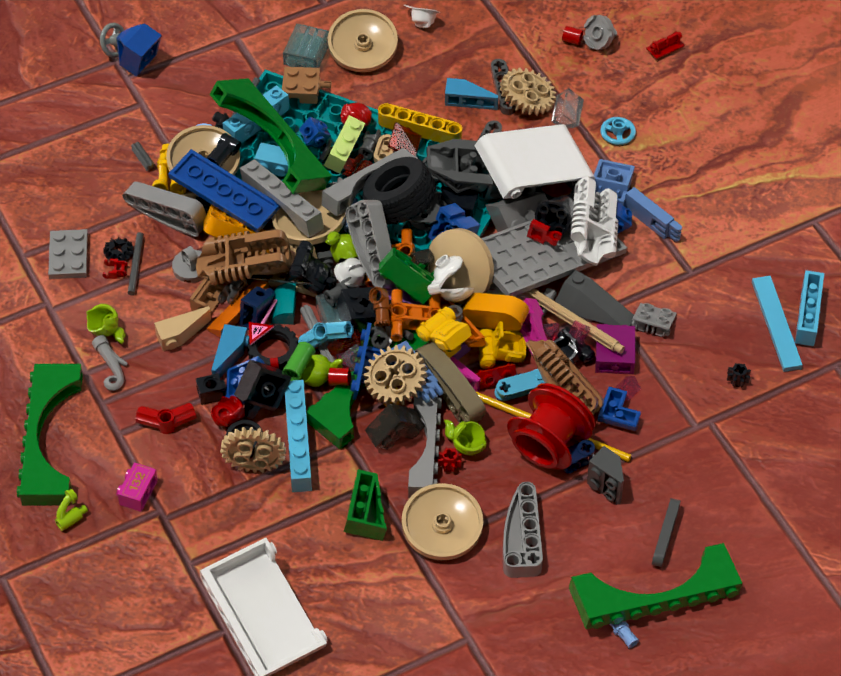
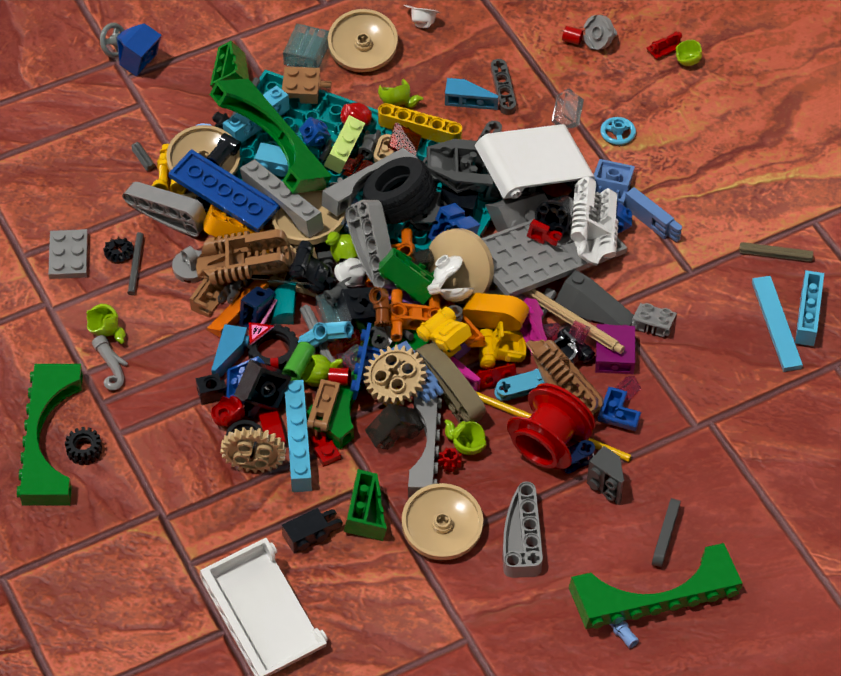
lime plant [55,489,88,531] -> none
red piece [102,259,128,279] -> none
dark pink brick [116,462,158,512] -> none
red piece [135,402,197,434] -> none
tan slope [154,306,211,351] -> none
tan gear [500,68,556,115] -> none
black gear [727,363,751,387] -> none
none -> black tyre [65,427,102,465]
none -> green wedge [210,41,249,88]
none -> red slope [258,410,286,444]
none -> black hinge [282,508,343,553]
none -> medium nougat plate [307,379,340,431]
none -> red plate [311,432,341,467]
none -> lime hair [378,79,423,108]
none -> lime hair [676,40,702,66]
none -> dark tan axle [739,242,814,262]

